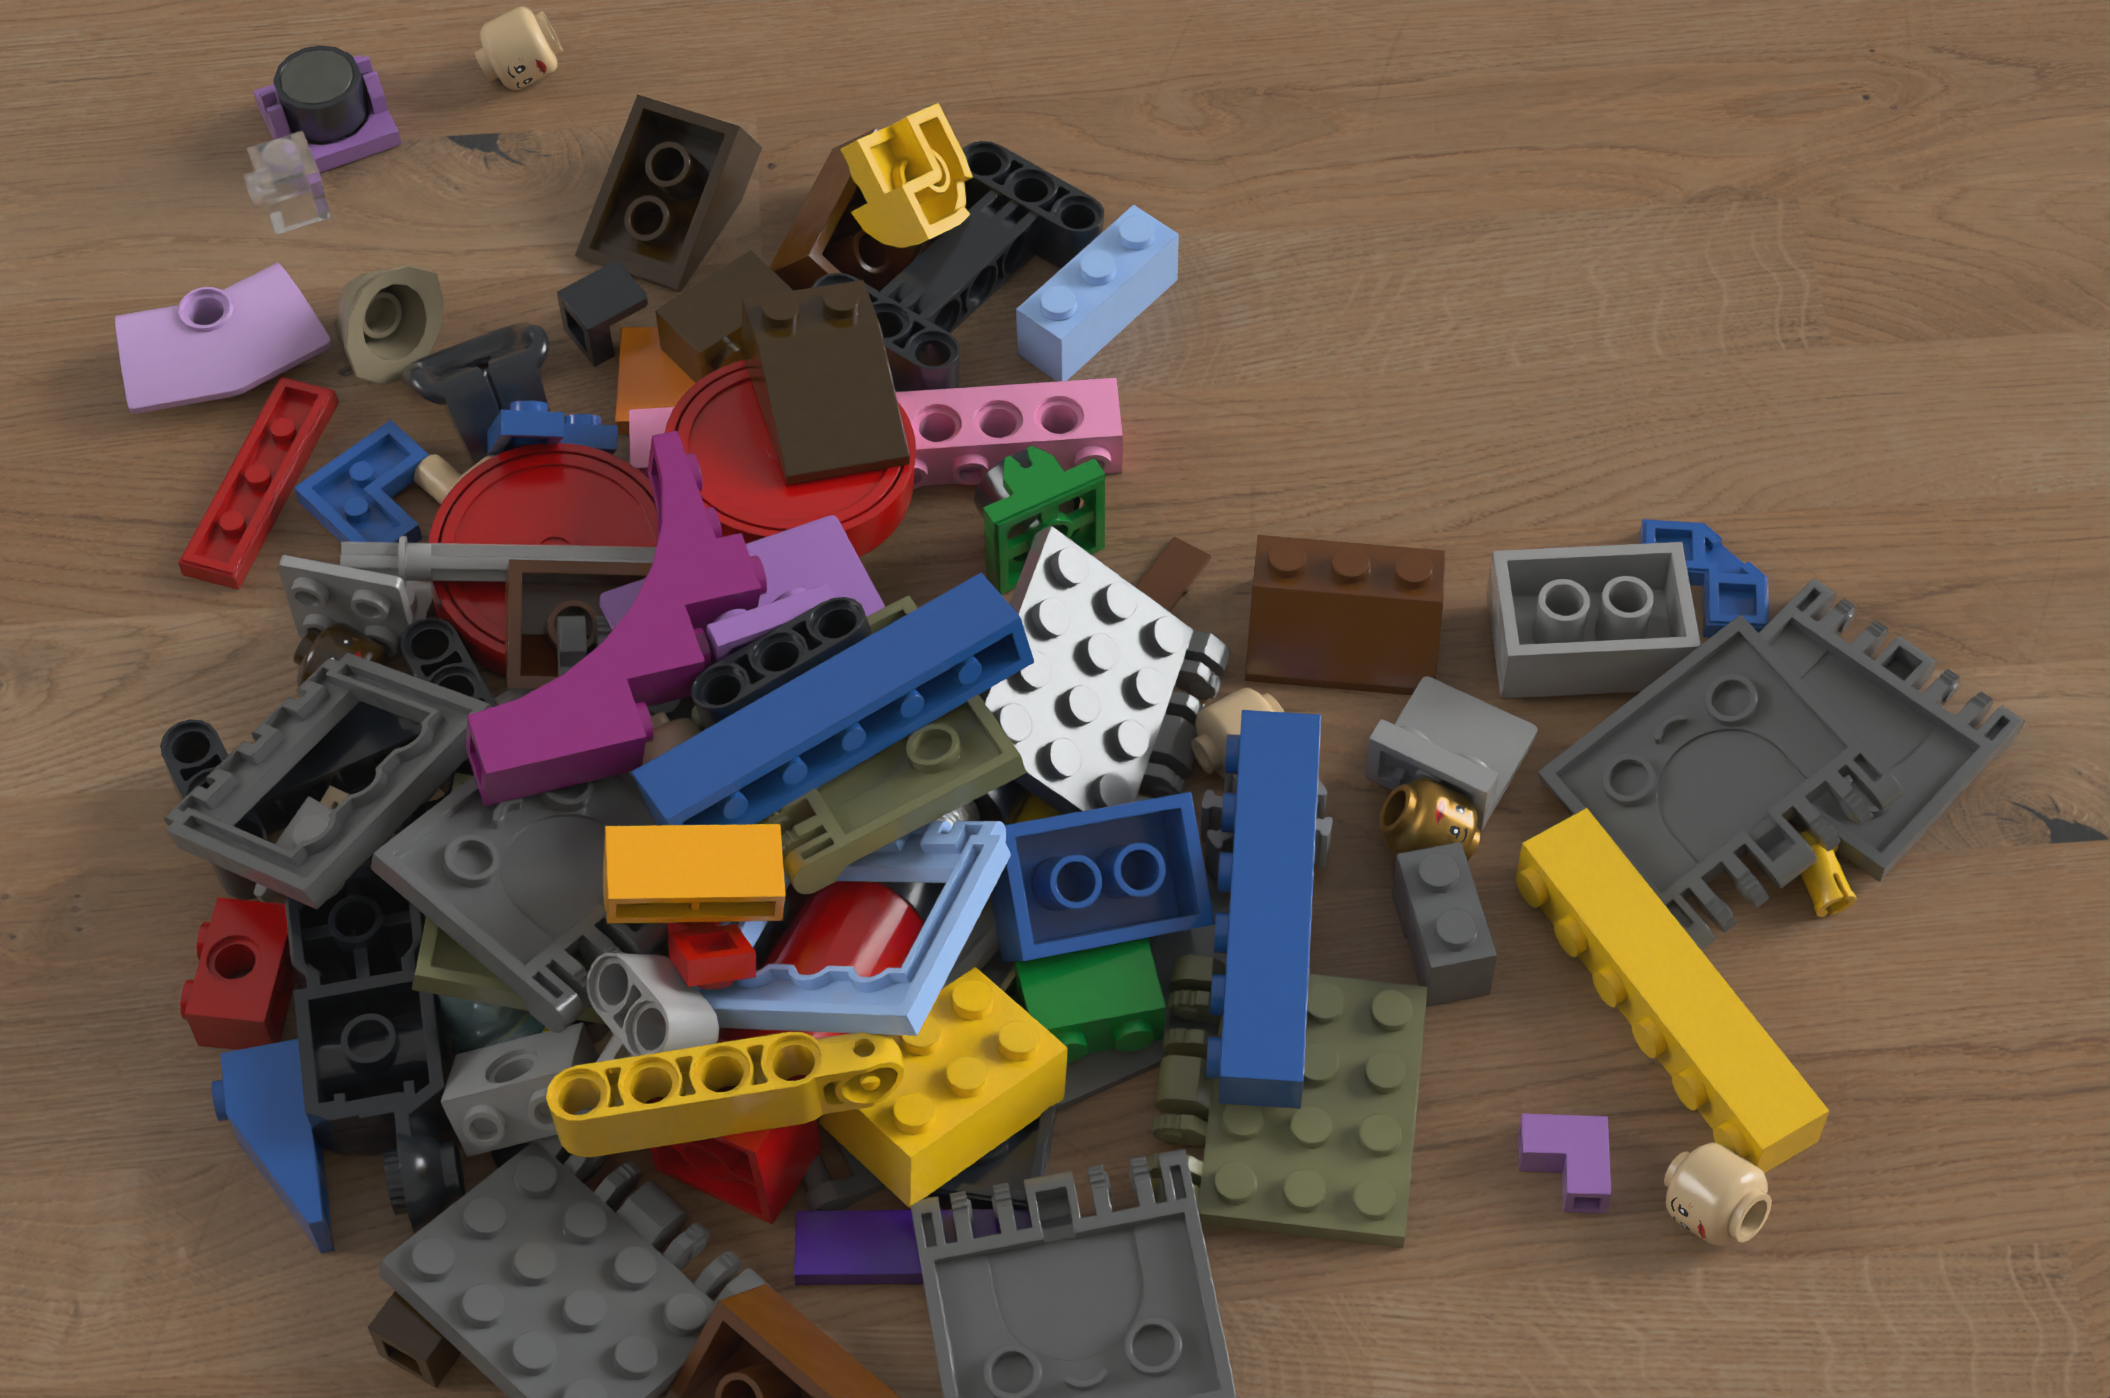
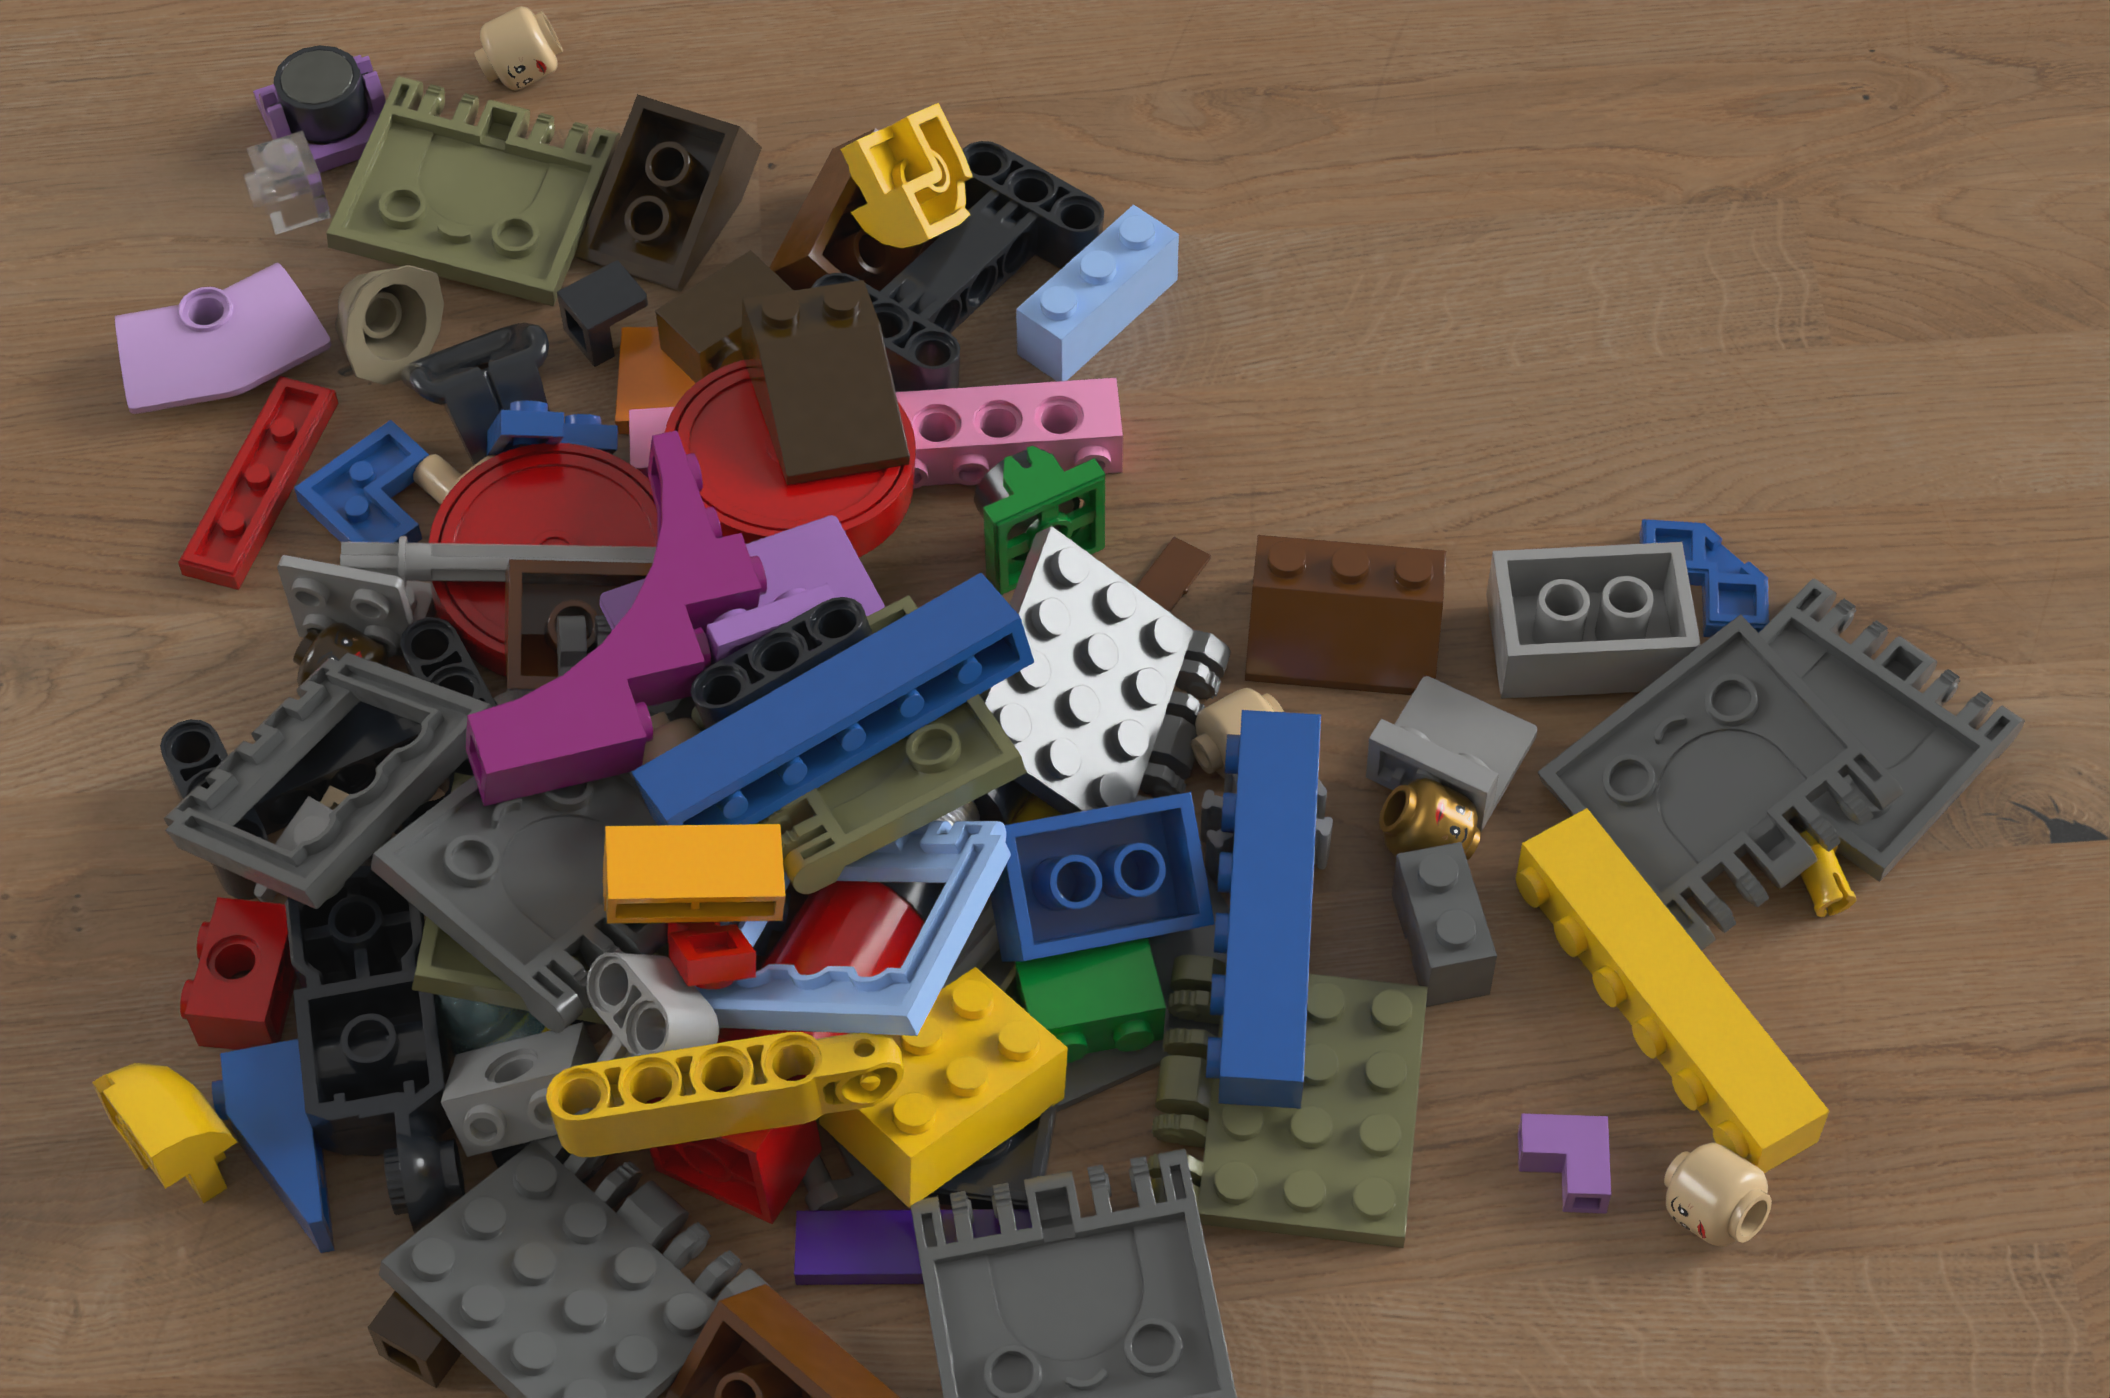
none -> yellow brick [92,1063,238,1203]
none -> olive hinge [326,76,621,306]

